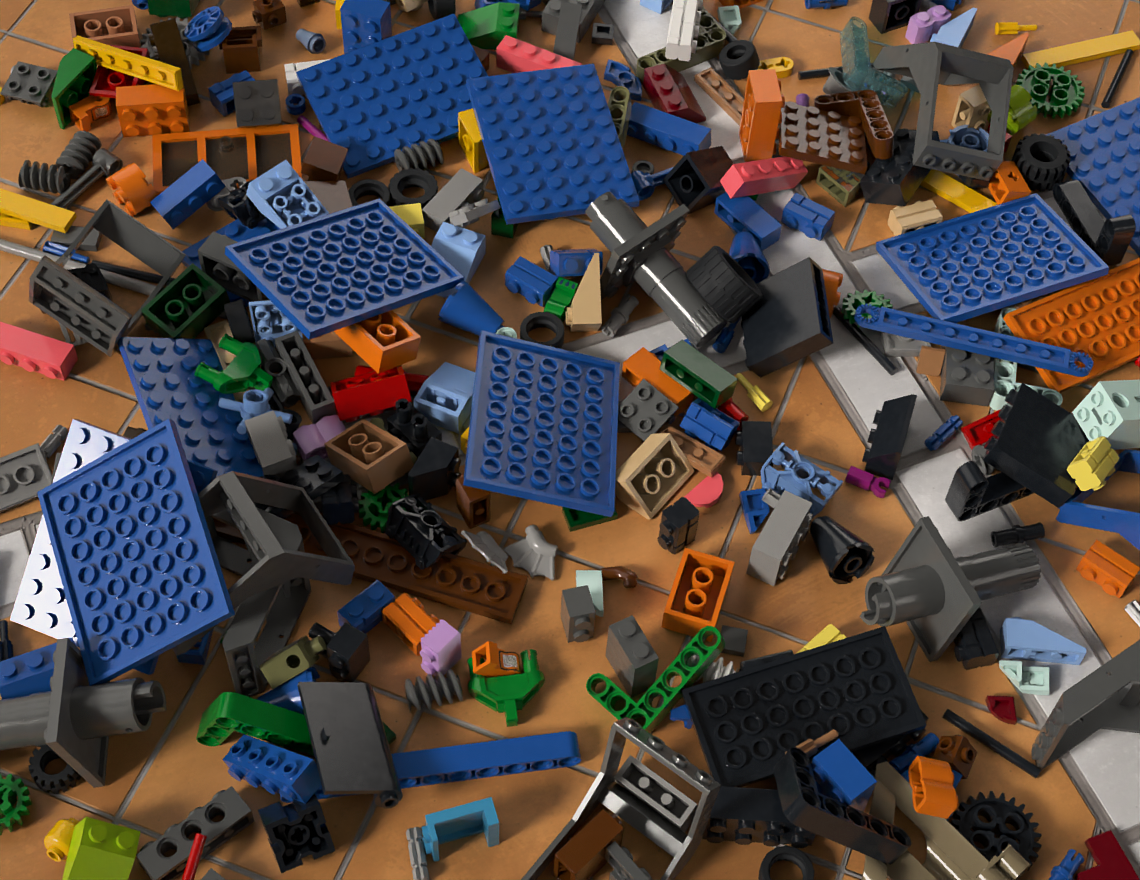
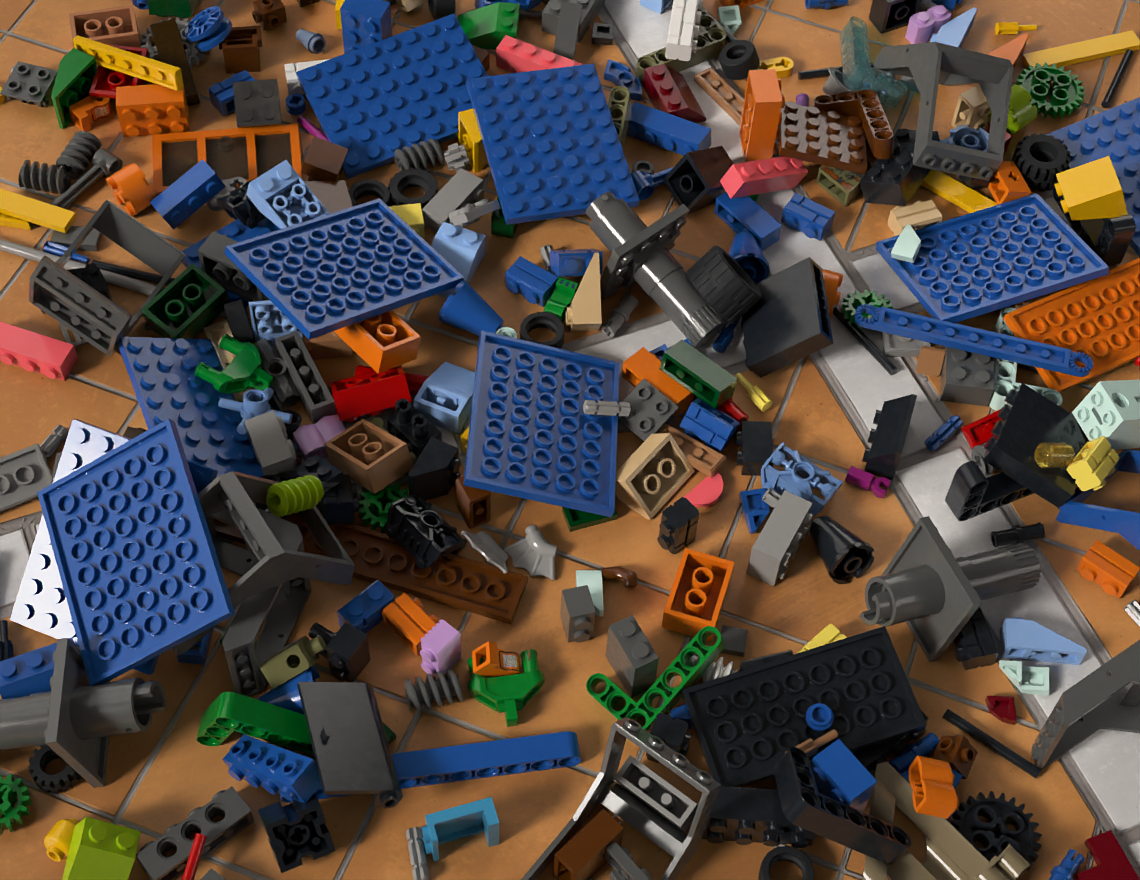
none -> lime piece [266,475,324,517]
none -> light grey gear [443,143,471,172]
none -> light grey axle [583,400,631,417]
none -> black brick [646,712,692,766]
none -> blue plate [805,703,834,731]
none -> light aqua slope [891,225,921,263]
none -> clear yellow brick [1034,442,1074,468]
none -> yellow slope [1054,156,1128,221]

